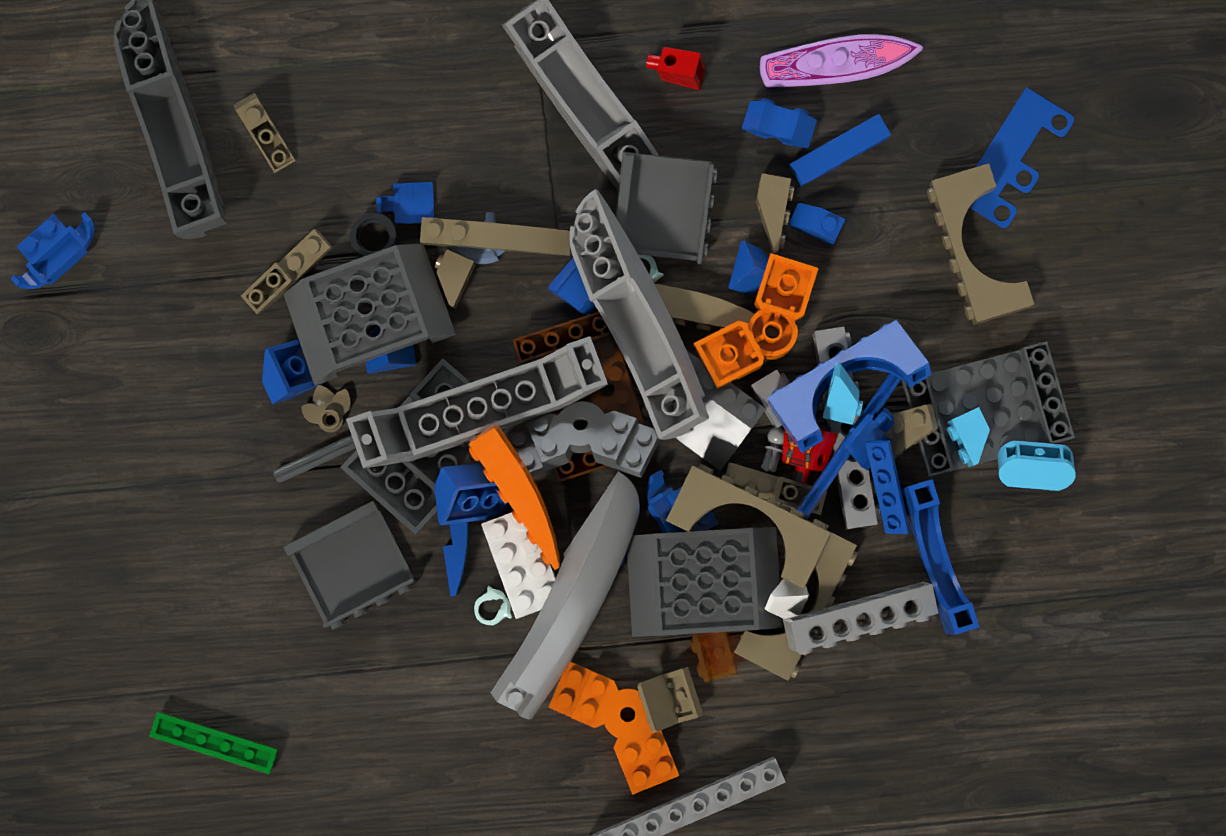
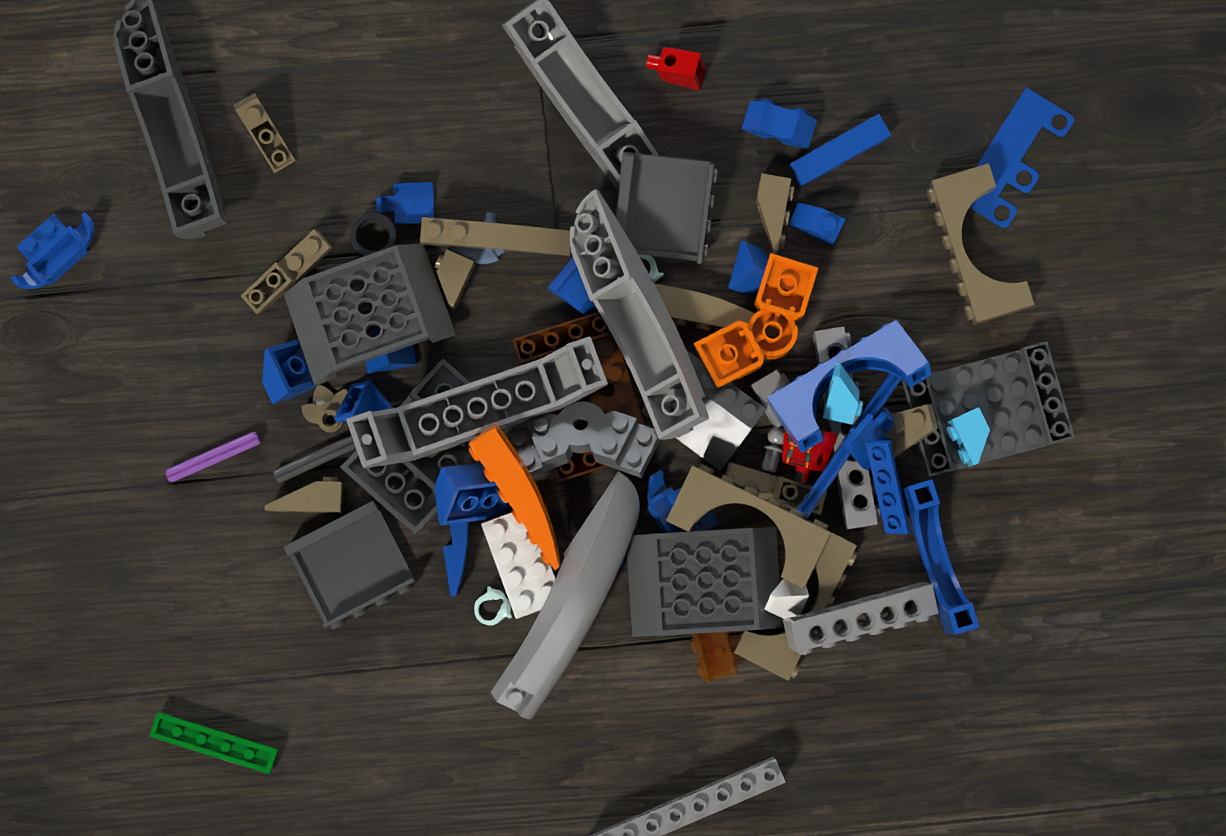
orange plate [549,662,679,795] -> none
dark tan bracket [638,667,703,732] -> none
lavender piece [760,34,923,87] -> none
medium azure brick [998,441,1075,491] -> none
none -> medium lavender axle [165,432,260,482]
none -> dark tan slope [265,477,345,513]
none -> blue slope [334,380,393,422]

